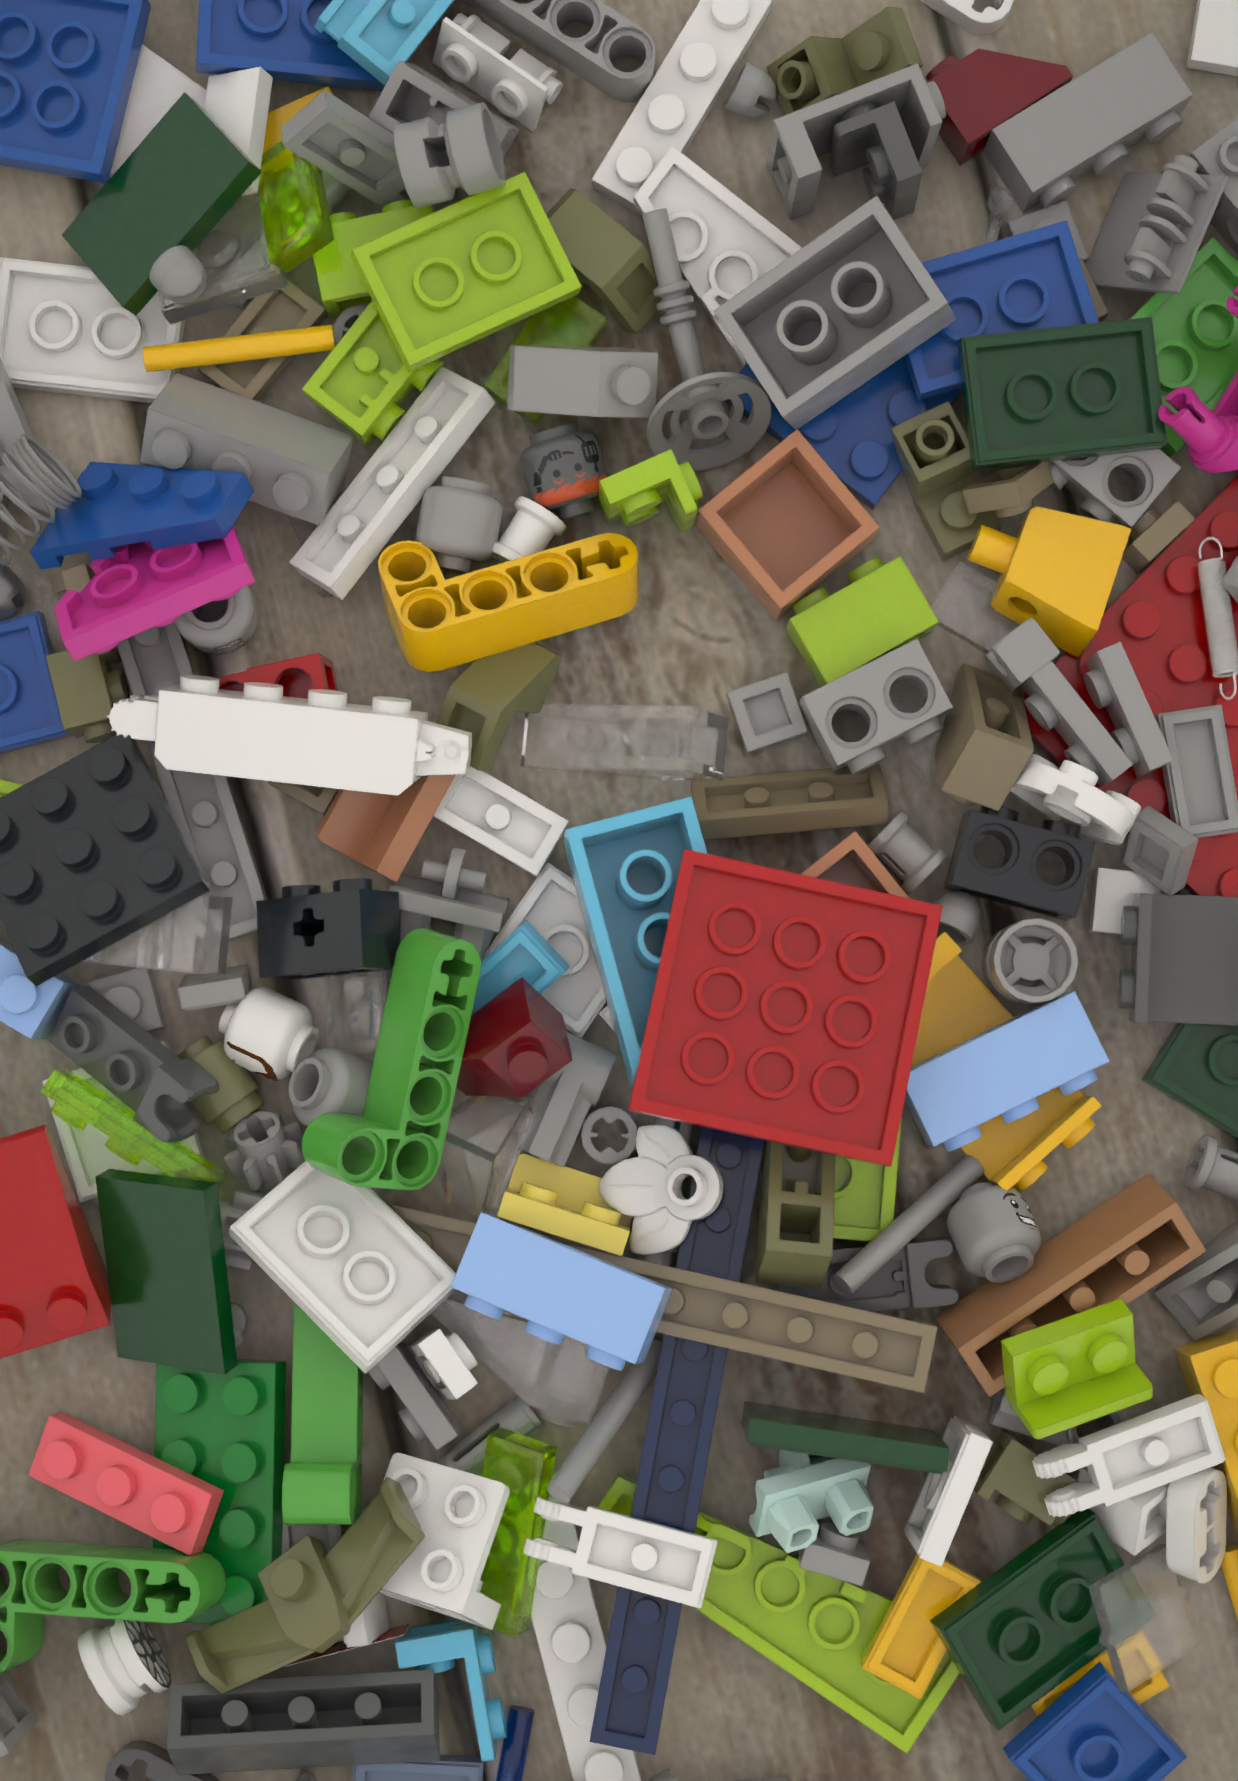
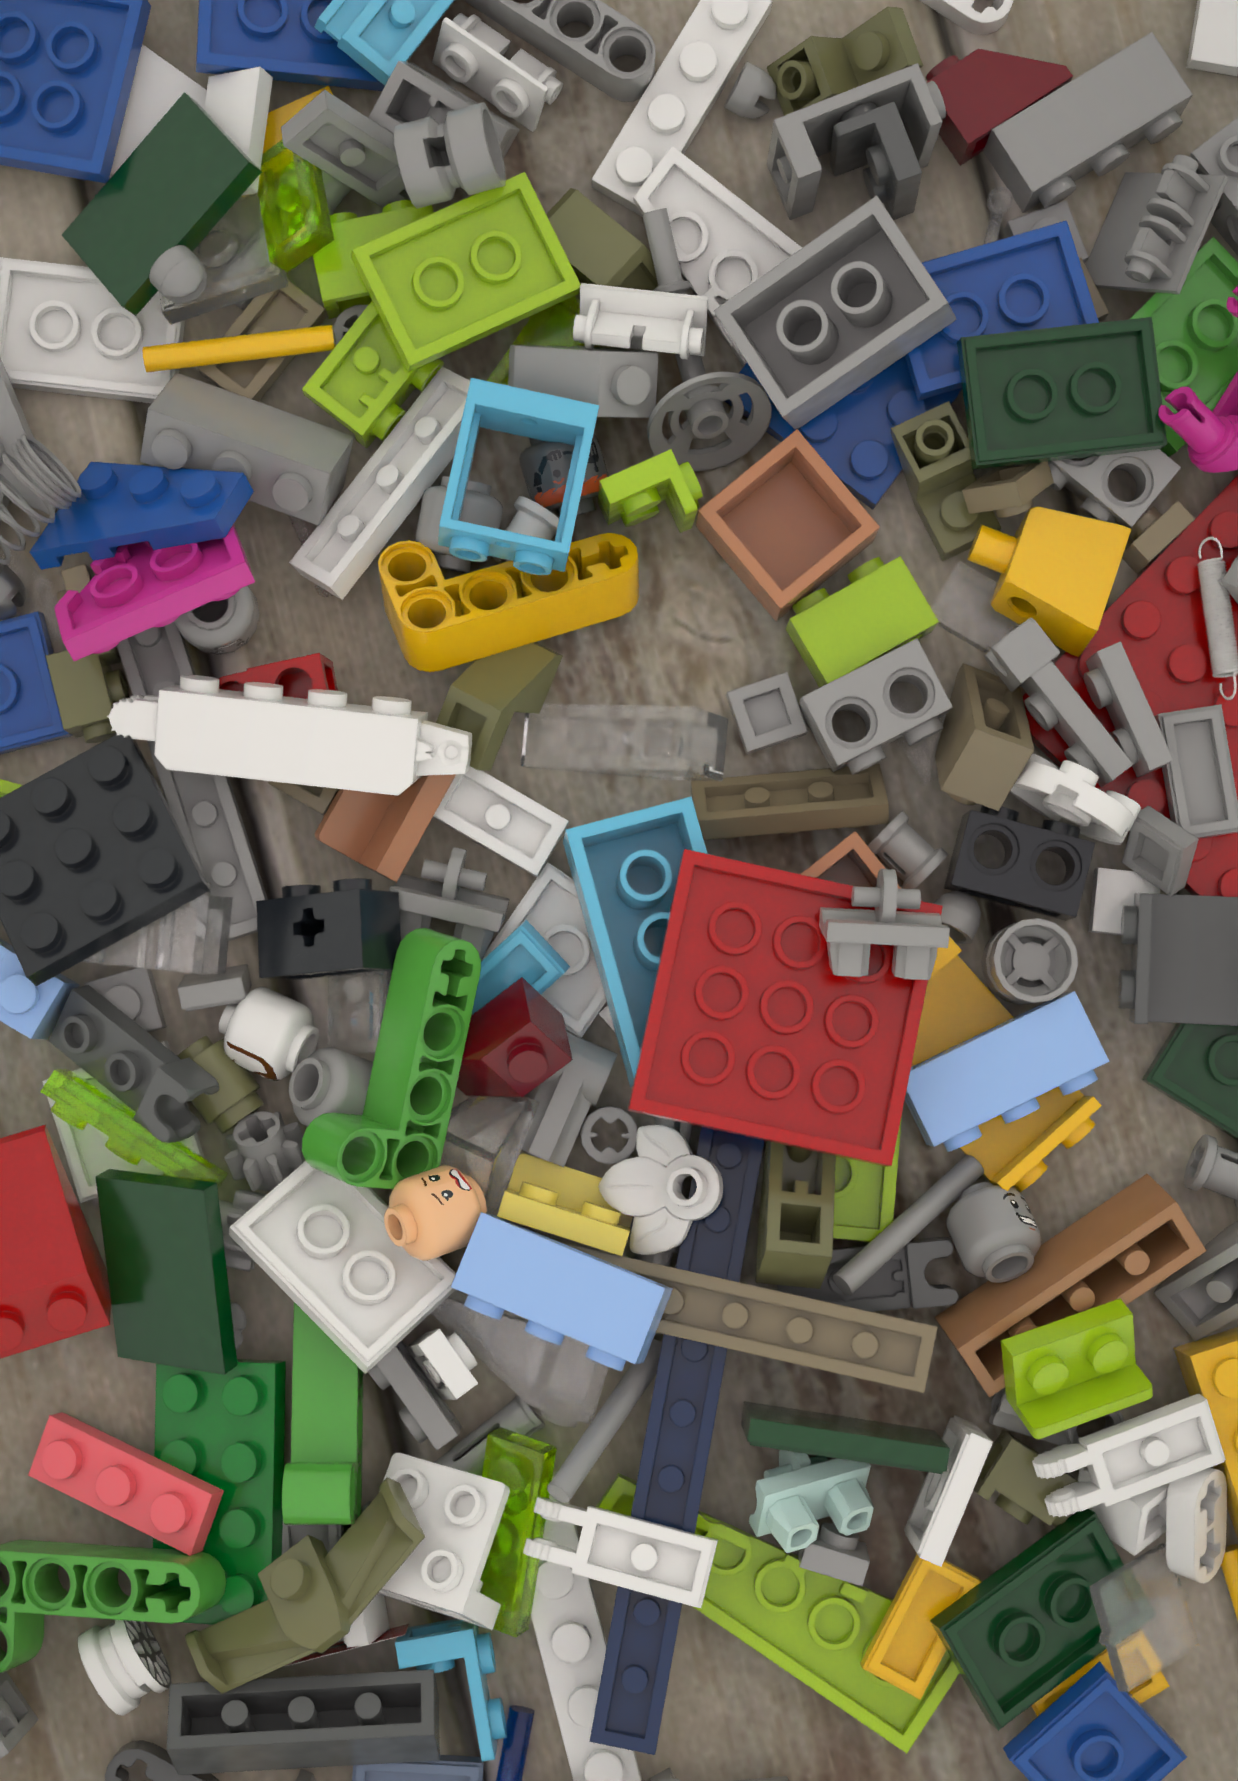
none -> light nougat head [384,1165,487,1261]
none -> medium azure window [438,378,599,575]
none -> white hinge [573,283,708,360]
none -> light grey hips [819,869,950,980]

